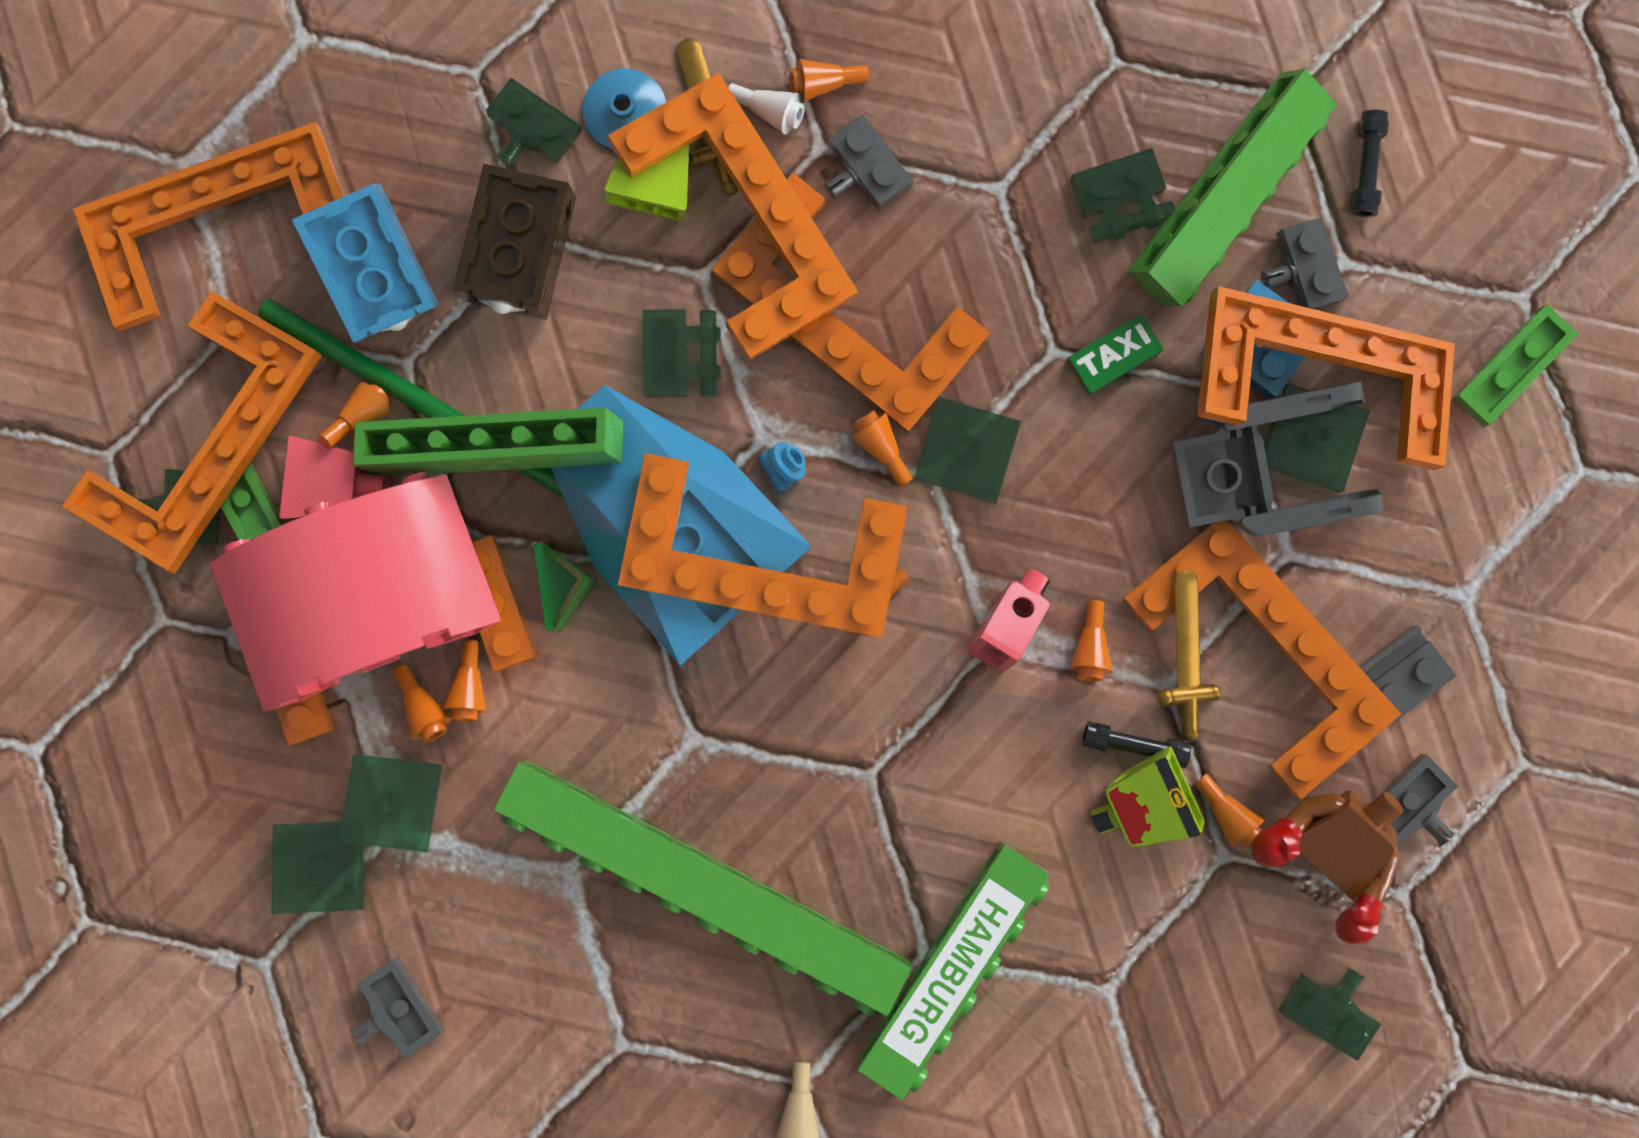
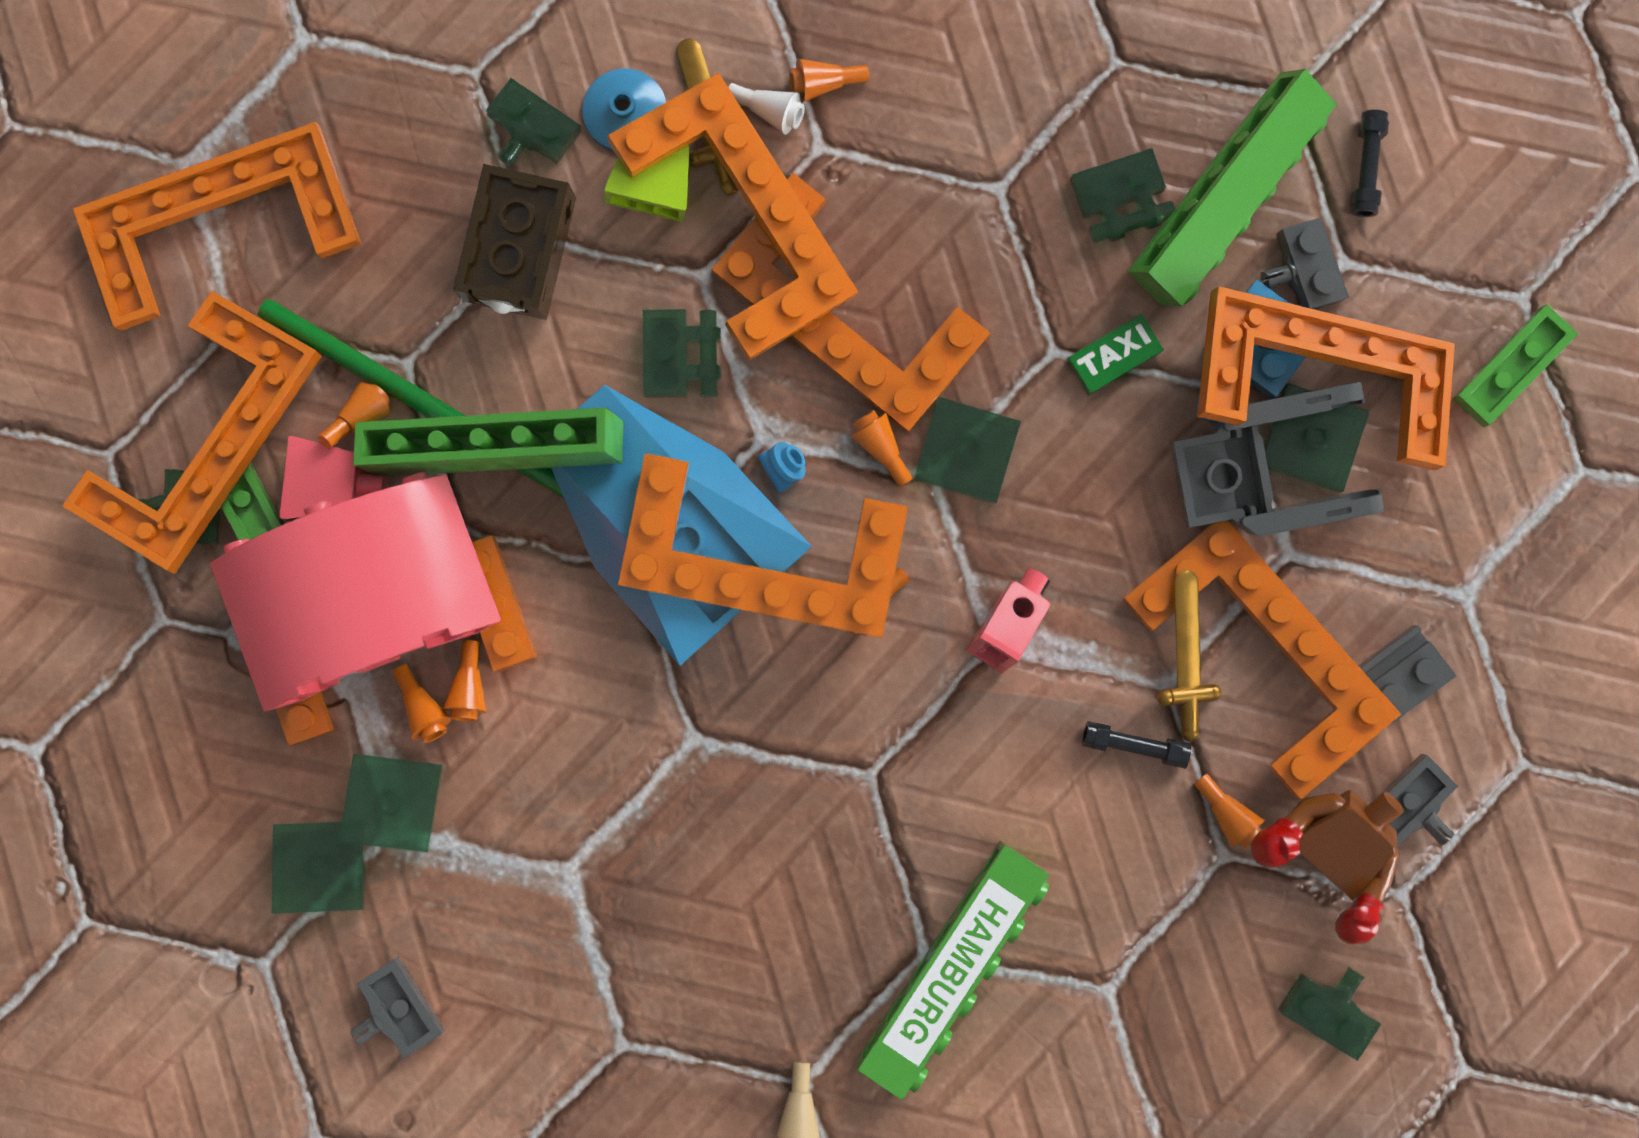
dark azure piece [292,183,439,343] -> none
bright green brick [494,760,912,1016] -> none
green slope [533,543,597,632] -> none
dark grey plate [824,114,914,210] -> none
orange cone [1069,600,1113,682] -> none
lime torso [1091,746,1205,847] -> none

